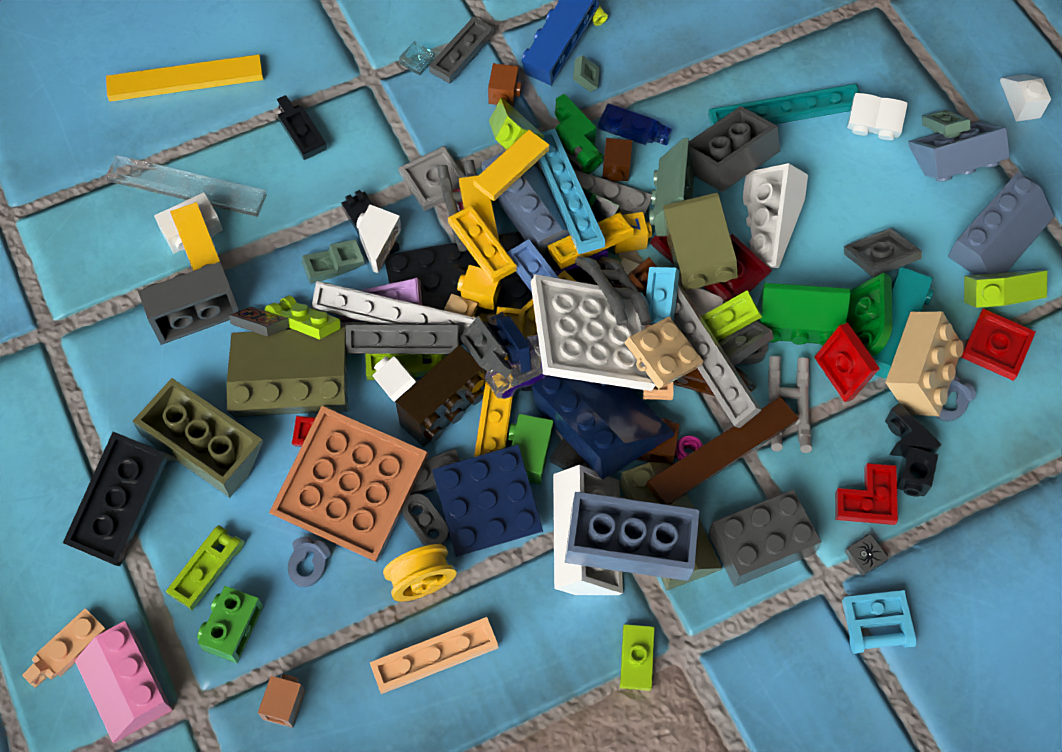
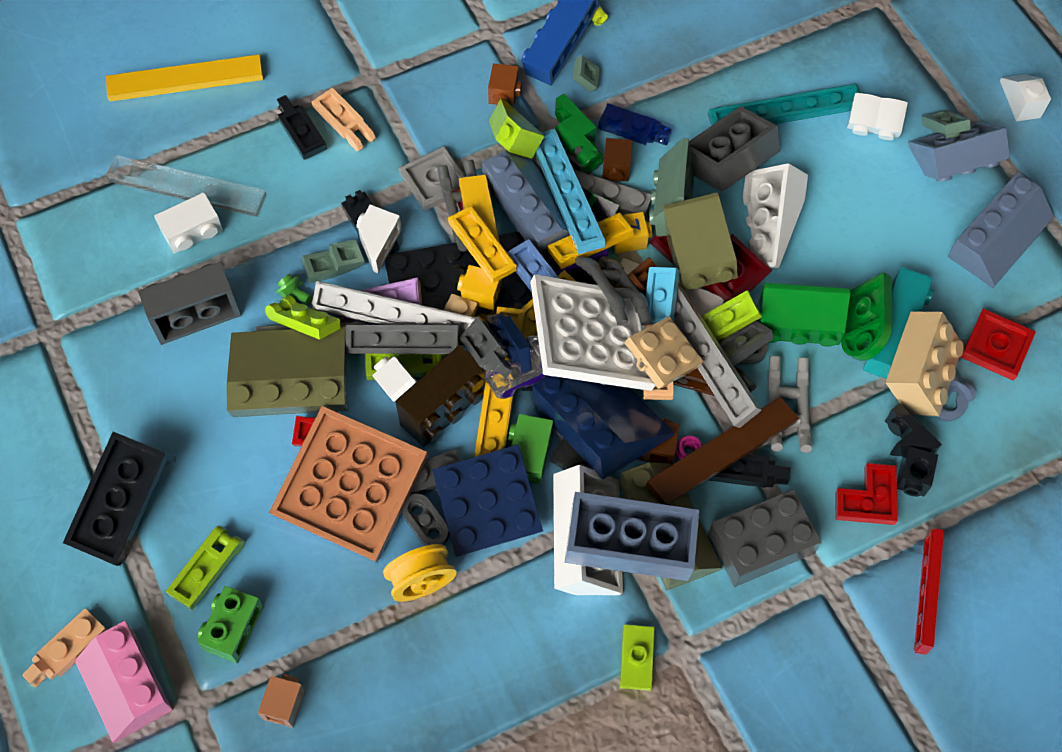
olive slope [133,378,263,498] -> none
yellow tile [170,202,220,271] -> none
tile [229,307,289,336] -> none
sand blue piece [288,537,331,587] -> none
light nougat plate [370,617,498,694] -> none
clear light blue plate [399,41,435,76] -> none
dark grey plate [429,16,494,84] -> none
yellow tile [473,130,549,201] -> none
red plate [814,323,880,402] -> none
medium azure plate [842,590,916,654] -> none
dark grey tile [844,228,922,278] -> none
dark grey tile [845,534,889,577] -> none
lime slope [964,270,1047,308] -> none
none -> bright green plate [276,273,313,305]
none -> light nougat hinge [311,88,376,151]
none -> black hinge [707,454,791,488]
none -> red tile [914,528,944,655]

